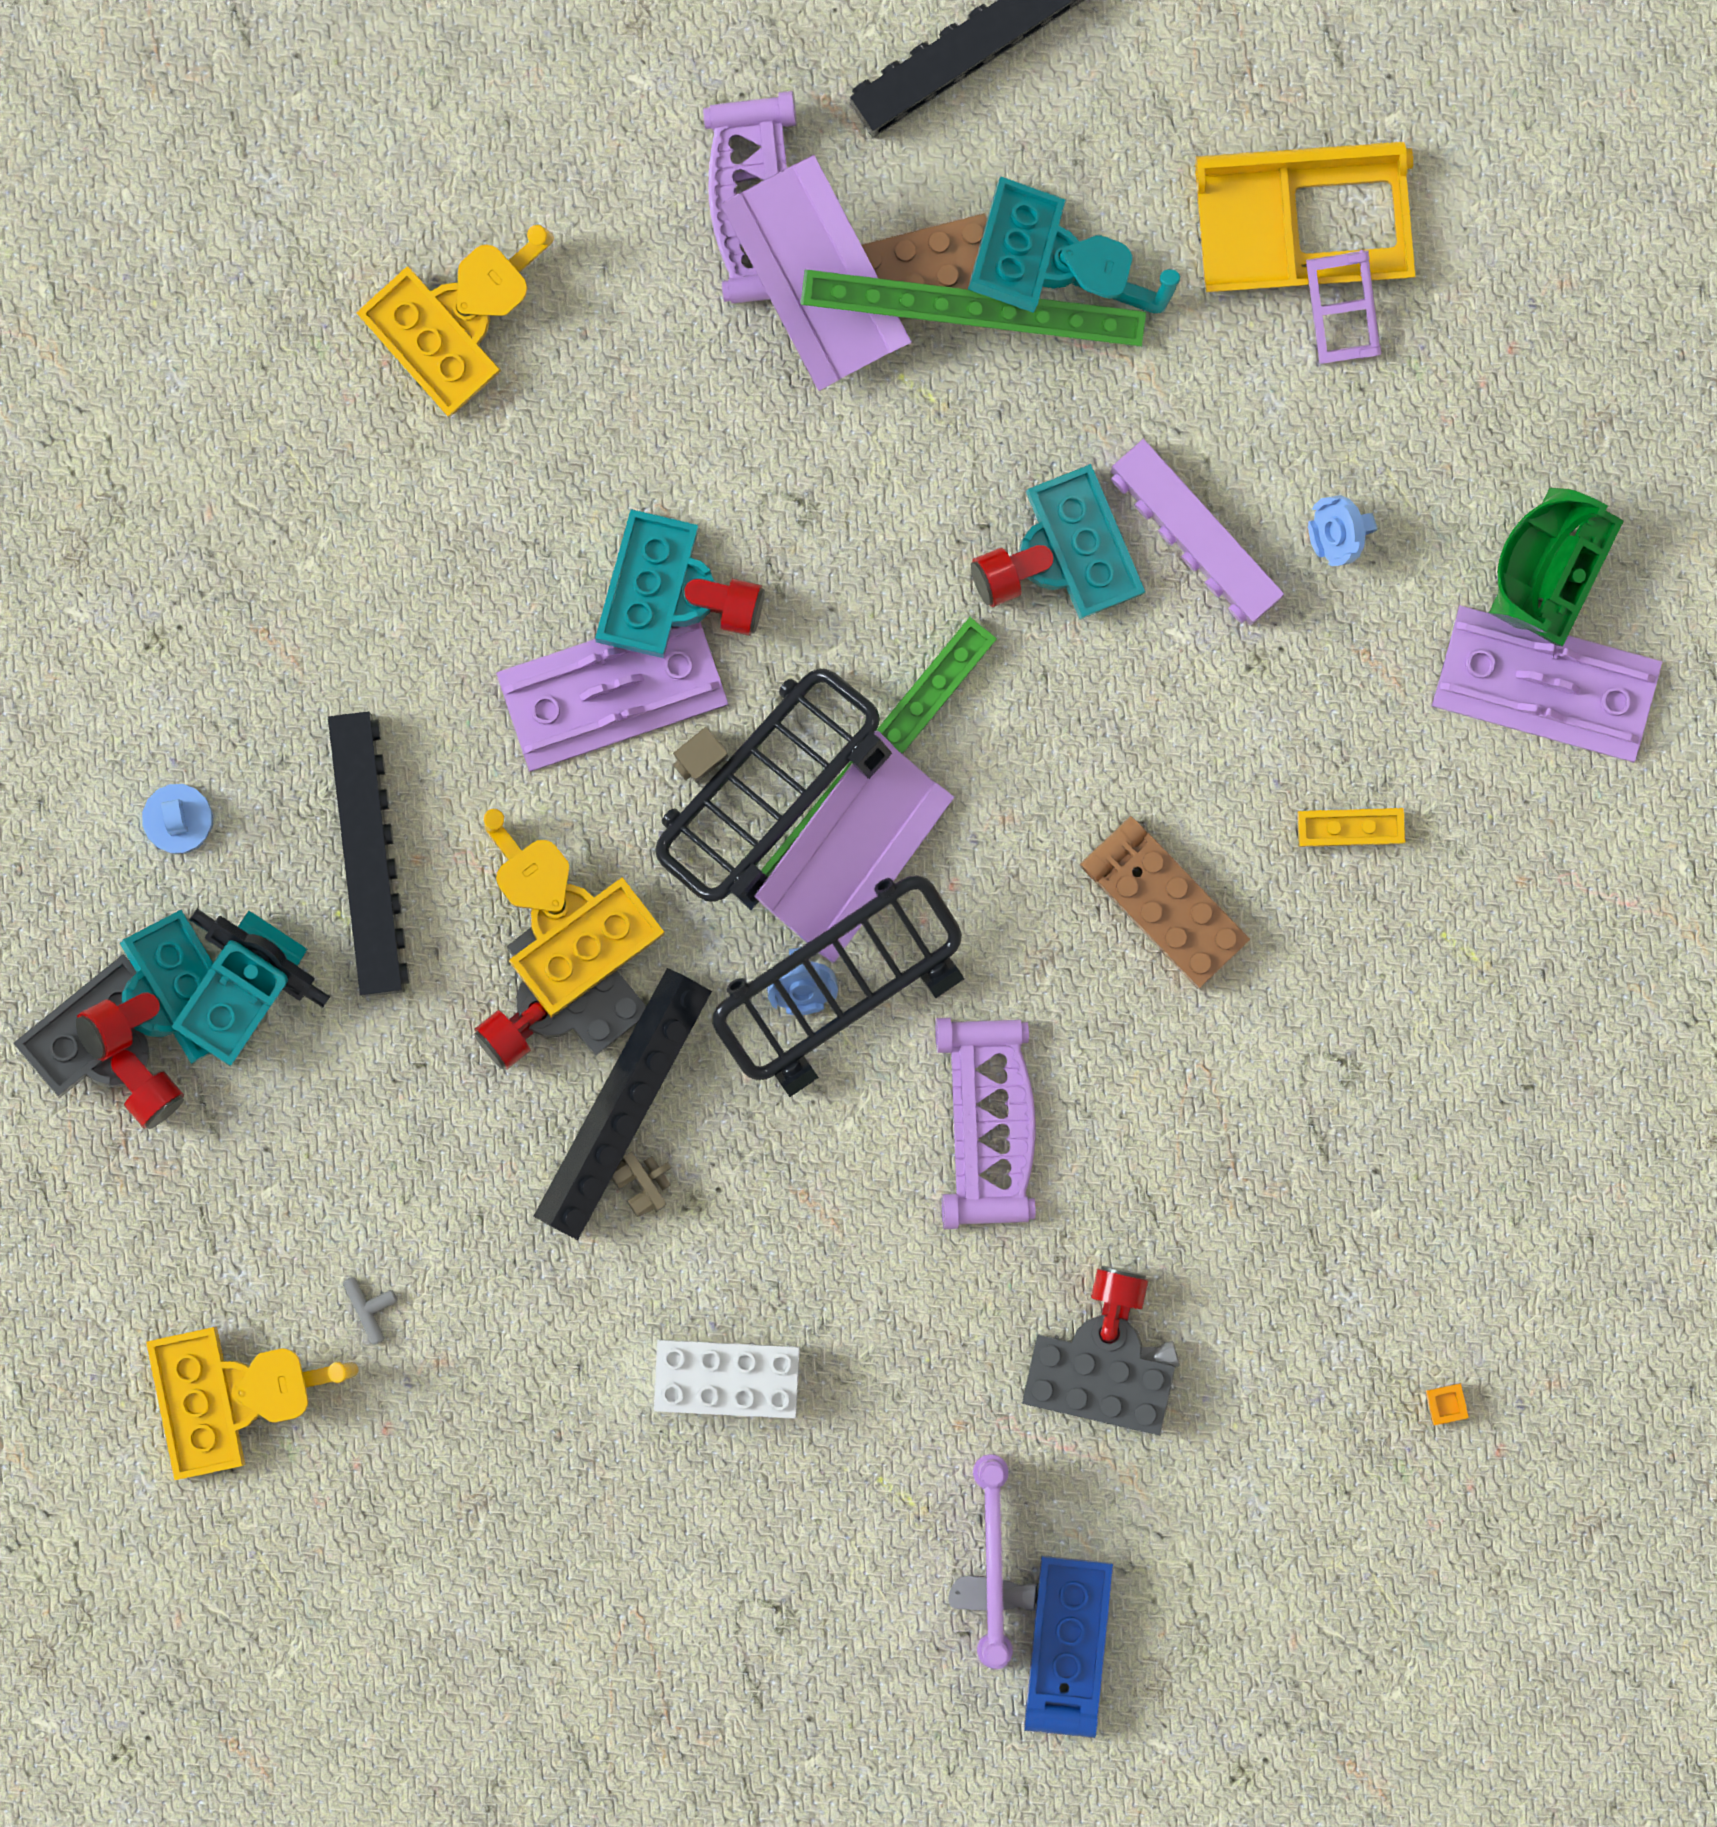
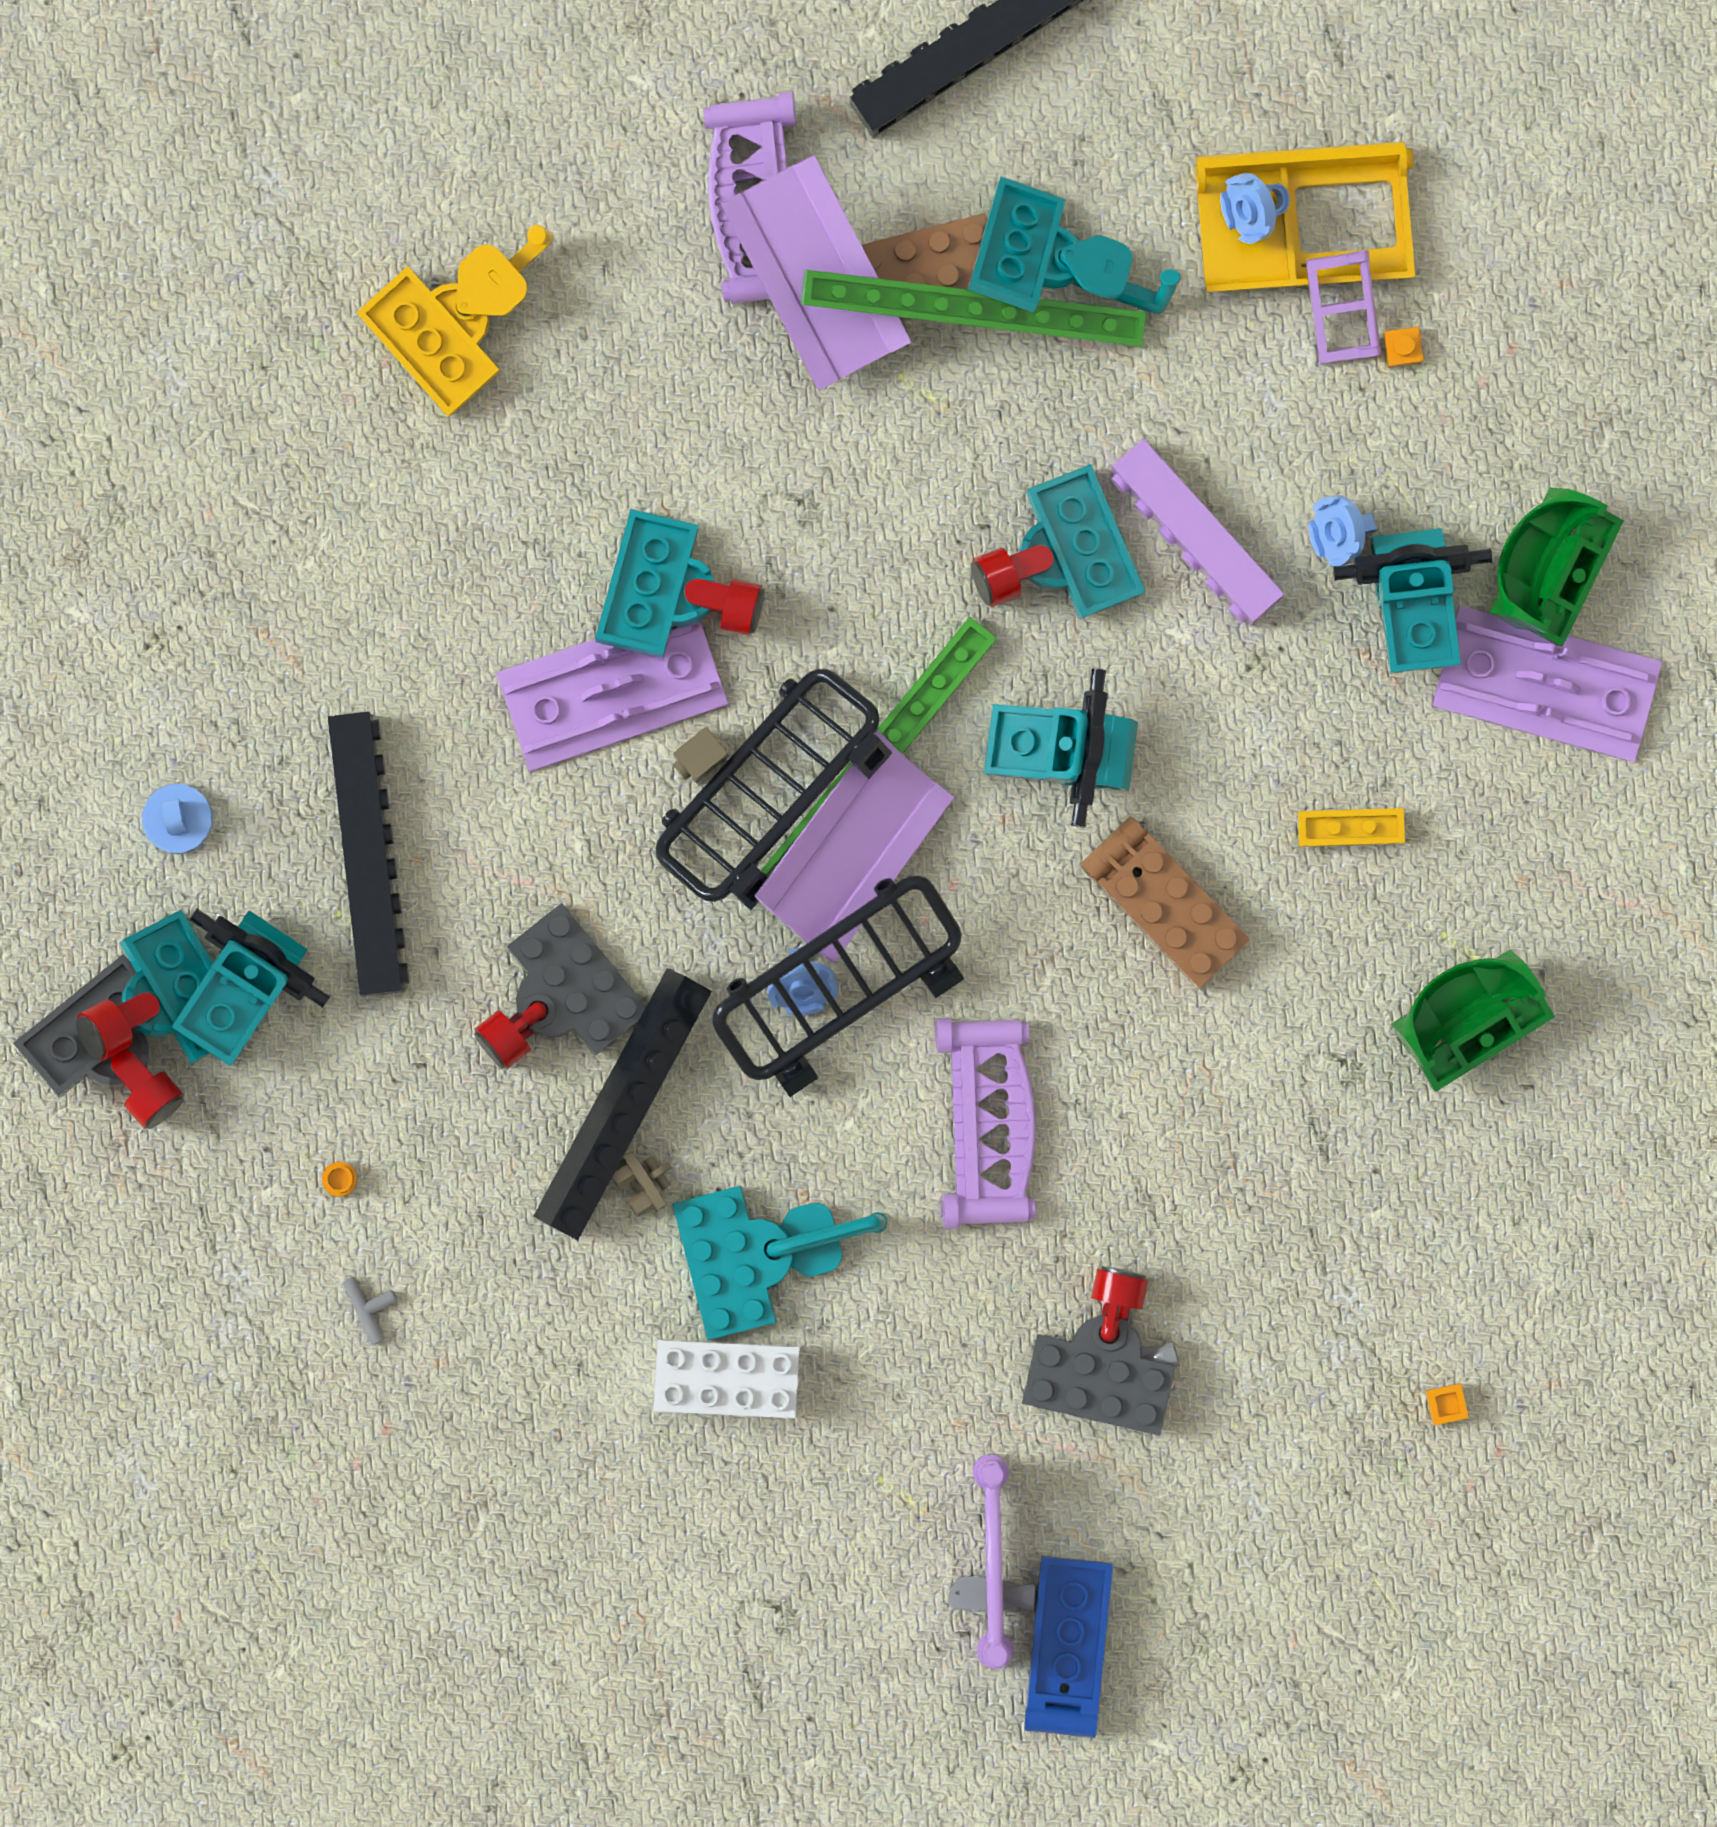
yellow plate [146,1326,359,1481] -> none
yellow plate [484,809,665,1018] -> none
none -> light orange plate [322,1161,357,1197]
none -> teal plate [672,1185,888,1340]
none -> teal piece [984,669,1138,828]
none -> light blue tile [1220,172,1290,244]
none -> teal piece [1333,528,1492,674]
none -> light orange plate [1383,327,1424,368]
none -> green piece [1391,949,1555,1092]

